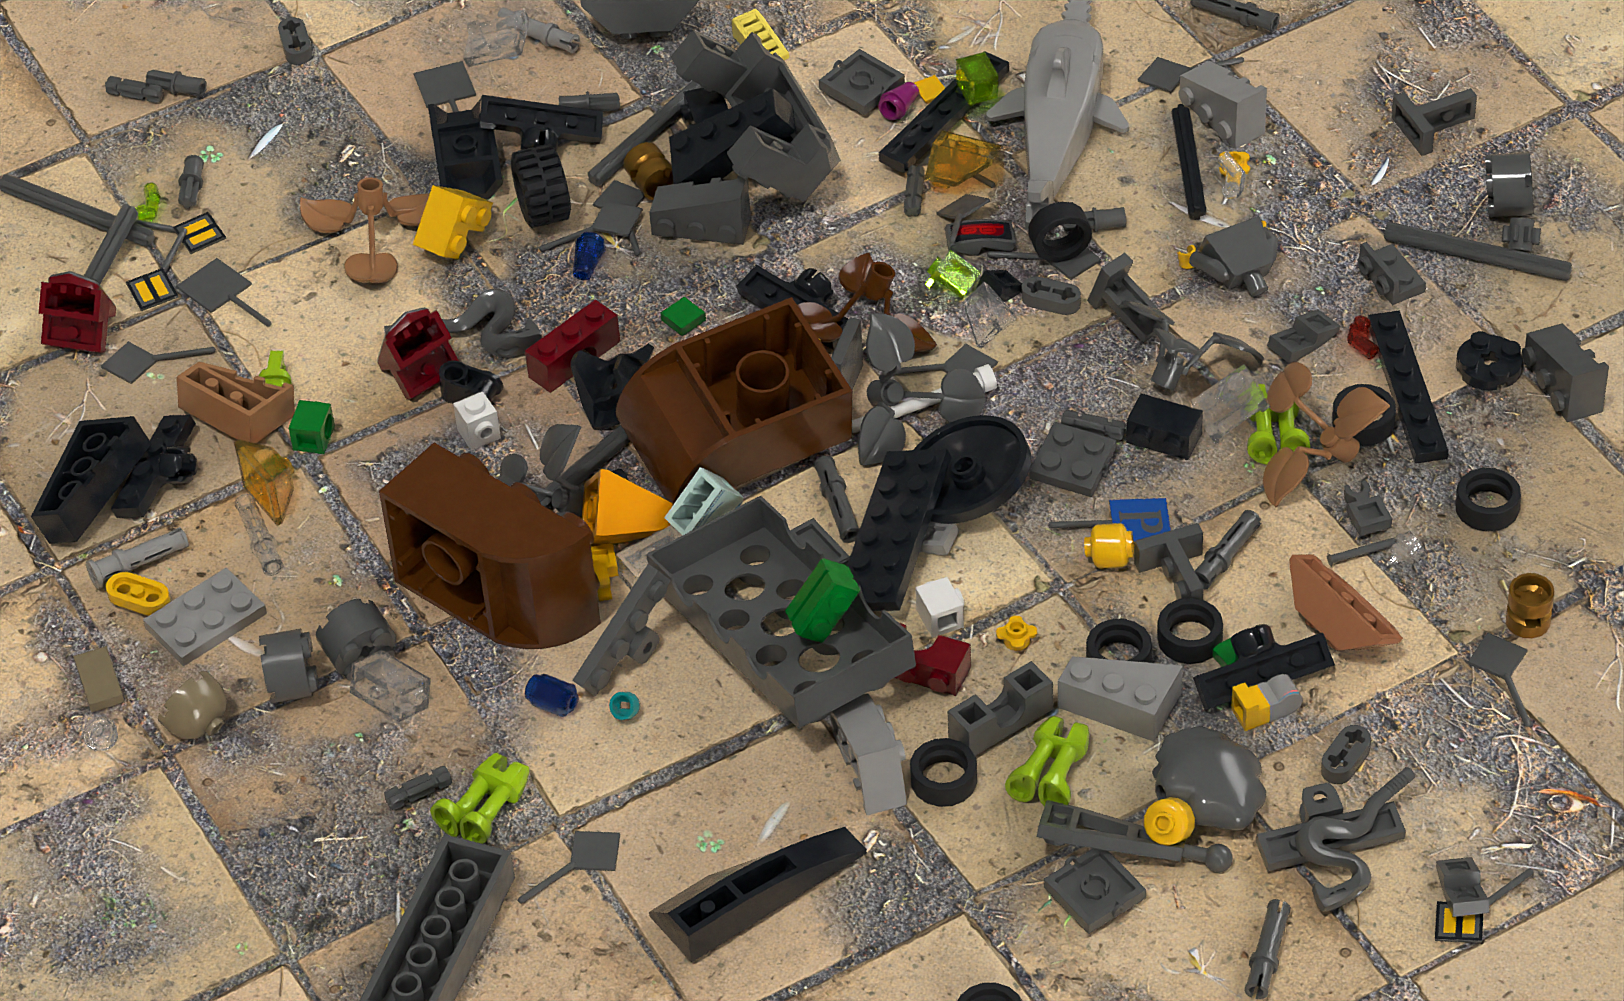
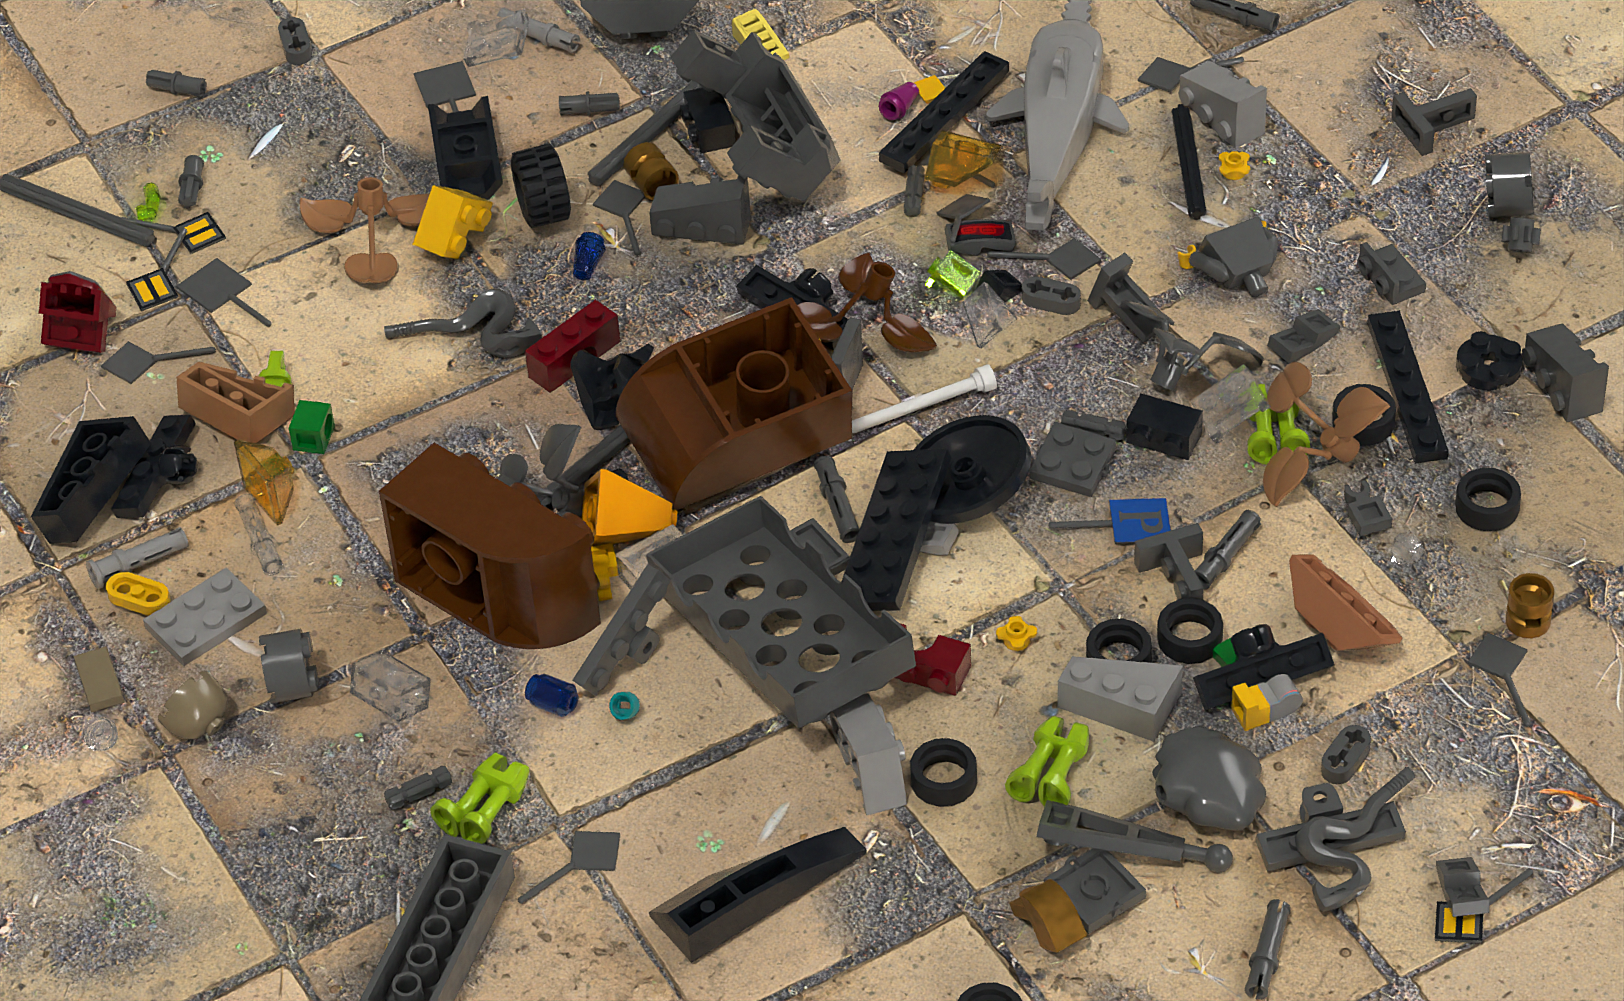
dark grey axle [84,204,138,285] -> none
dark grey axle [105,76,164,103] -> none
dark grey brick [316,599,396,681] -> none
dark red piece [377,307,459,400] -> none
black piece [439,360,503,404] -> none
white brick [453,391,501,451] -> none
black plate [478,95,603,151] -> none
dark grey piece [539,201,643,252] -> none
green tile [660,297,706,336] -> none
light aqua torso [664,468,744,536] -> none
black wedge [669,88,796,185] -> none
green brick [785,558,861,643] -> none
dark grey plate [819,49,905,115] -> none
dark grey plant [858,313,985,466] -> none
dark grey piece [882,343,998,375] -> none
white brick [915,577,964,638] -> none
dark grey arch [947,661,1053,756] -> none
clear neon green brick [956,52,998,105] -> none
black tyre [1028,201,1092,262] -> none
dark grey axle [1063,207,1126,232] -> none
yellow head [1084,523,1134,569] -> none
yellow head [1144,797,1195,846] -> none
clear arm [1216,152,1246,199] -> none
dark grey piece [1327,536,1403,566] -> none
clear red arm [1347,315,1379,359] -> none
dark grey axle [1384,222,1572,281] -> none
none -> pearl gold brick [1009,879,1087,953]

